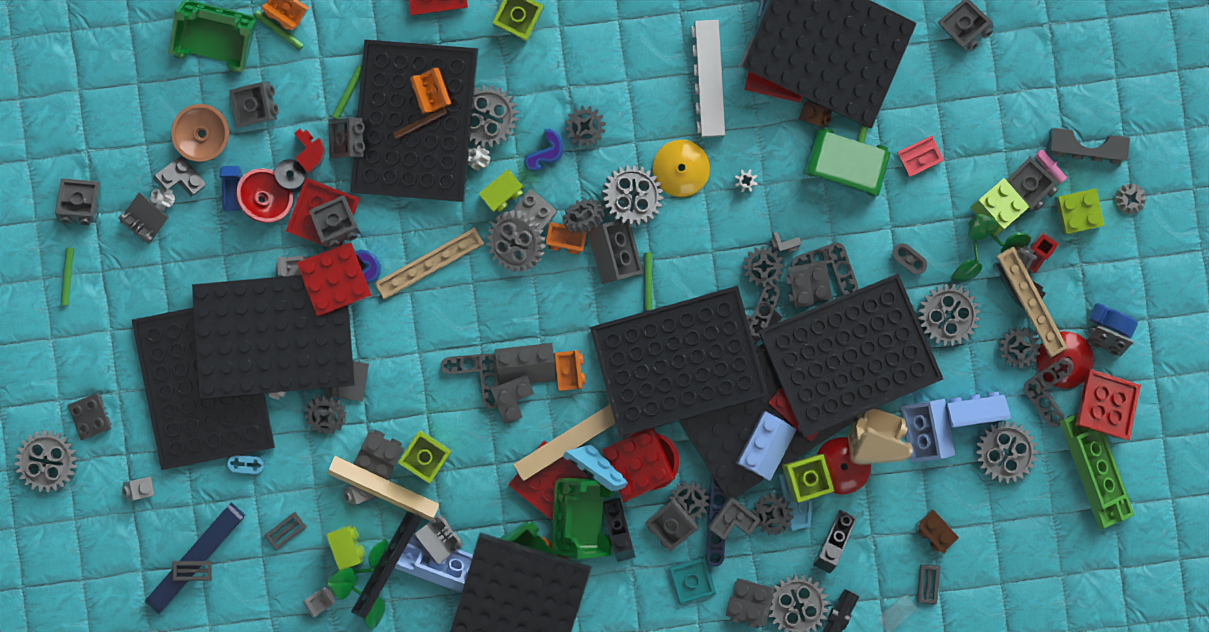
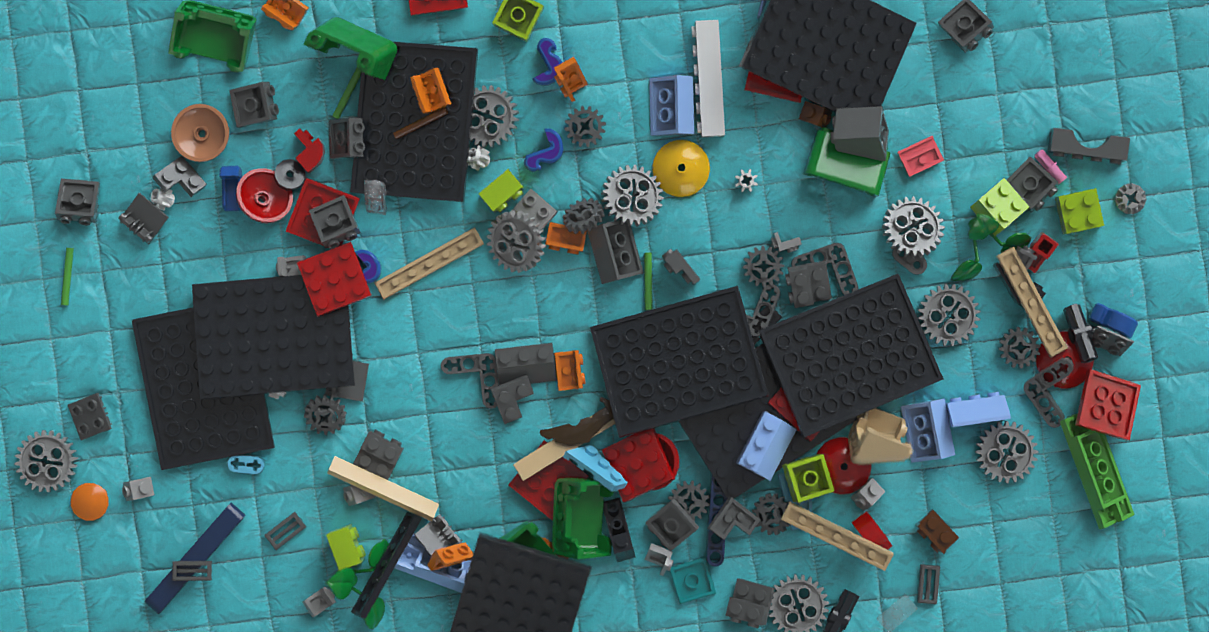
bright green bar [253,10,304,50] -> none
lime brick [398,430,452,484] -> none
black slope [813,510,857,573] -> none
none -> orange dish [71,483,108,521]
none -> green windscreen [303,17,397,80]
none -> clear slope [364,180,387,215]
none -> orange bracket [427,542,473,571]
none -> animal [532,38,563,86]
none -> dark brown sword [539,397,617,446]
none -> orange bracket [554,57,588,102]
none -> light grey bracket [645,543,674,576]
none -> light blue slope [649,75,694,136]
none -> dark grey plate [662,249,701,285]
none -> tan tile [781,502,894,571]
none -> dark grey slope [831,106,889,161]
none -> light grey bracket [851,478,886,511]
none -> red brick [851,511,892,550]
none -> light grey gear [882,196,945,258]
none -> black piece [1063,304,1098,364]

